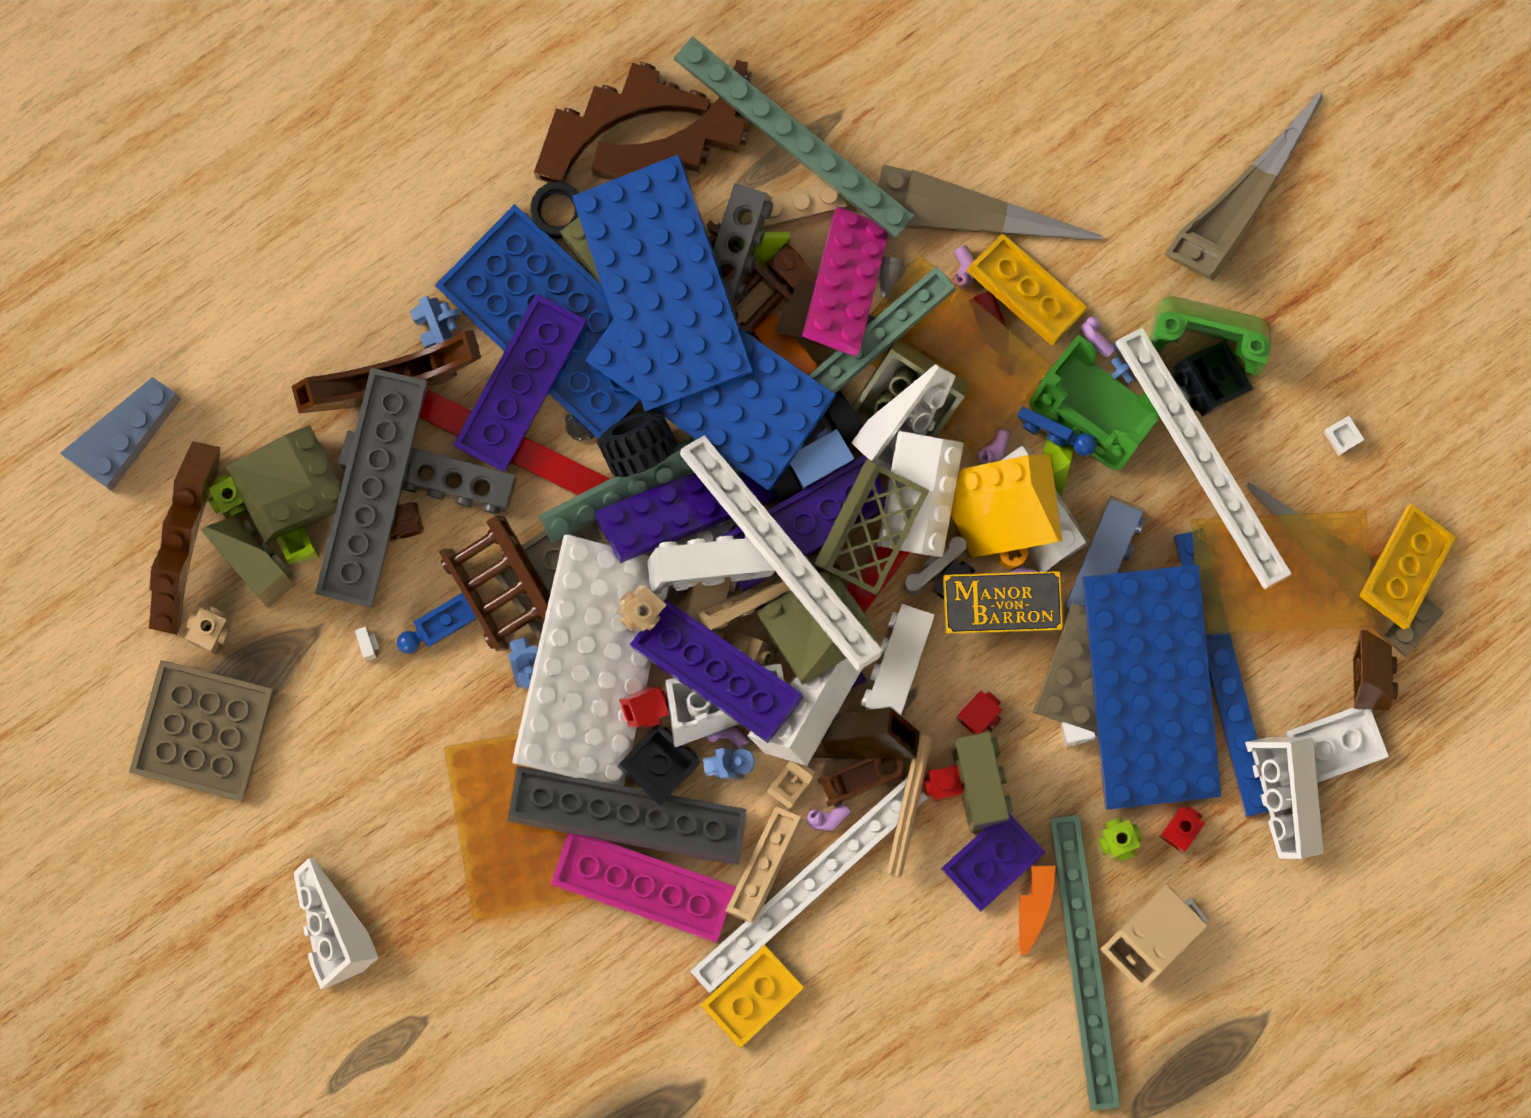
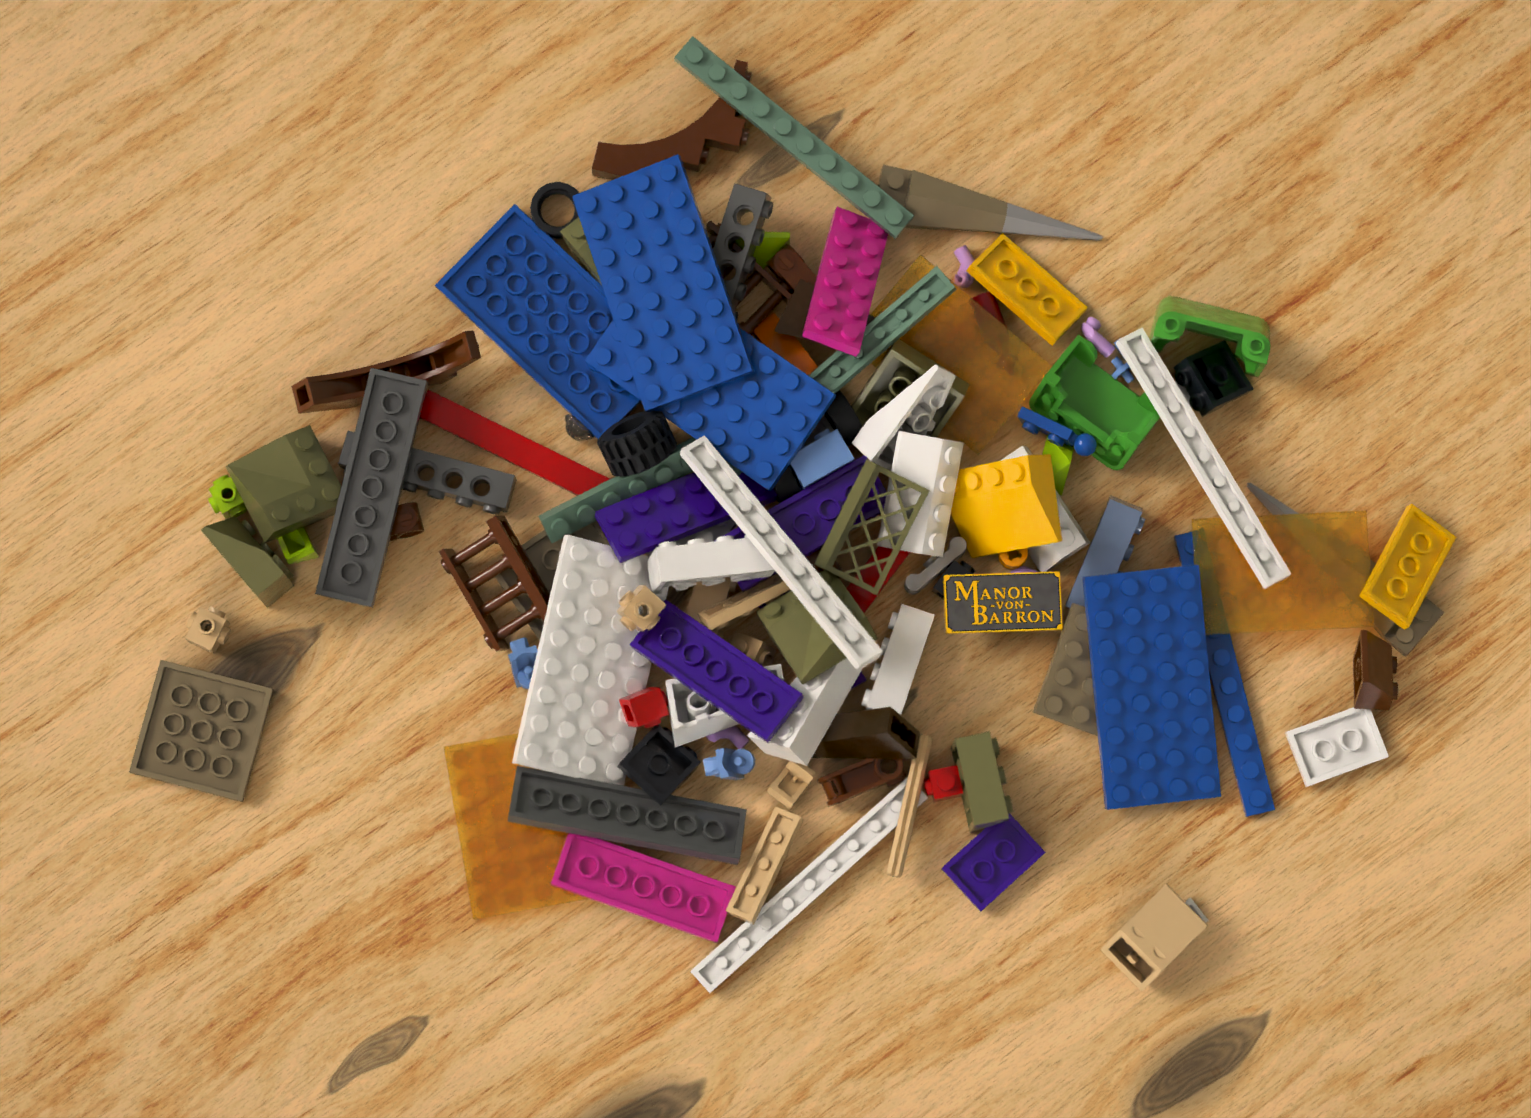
sand blue wedge [60,377,181,492] -> none
reddish brown arch [149,441,221,635] -> none
white wedge [294,858,378,989] -> none
white plate [355,627,380,661] -> none
blue plate [397,593,477,654] -> none
medium blue hips [410,296,461,349] -> none
dark purple plate [453,294,587,472] -> none
reddish brown arch [534,62,710,183] -> none
yellow plate [700,945,804,1048] -> none
tan plate [741,183,846,229] -> none
lavender arm [807,803,851,831] -> none
light grey cone [879,256,906,299] -> none
red brick [956,690,1002,735] -> none
lavender arm [978,428,1010,465] -> none
orange slope [1019,866,1055,956] -> none
sand green plate [1050,815,1120,1111] -> none
white slope [1061,722,1096,747] -> none
lime brick [1098,817,1143,862] -> none
red brick [1159,806,1206,854] -> none
dark tan plate [1165,92,1323,281] -> none
white wedge [1245,737,1324,859] -> none
white plate [1323,416,1364,456] -> none

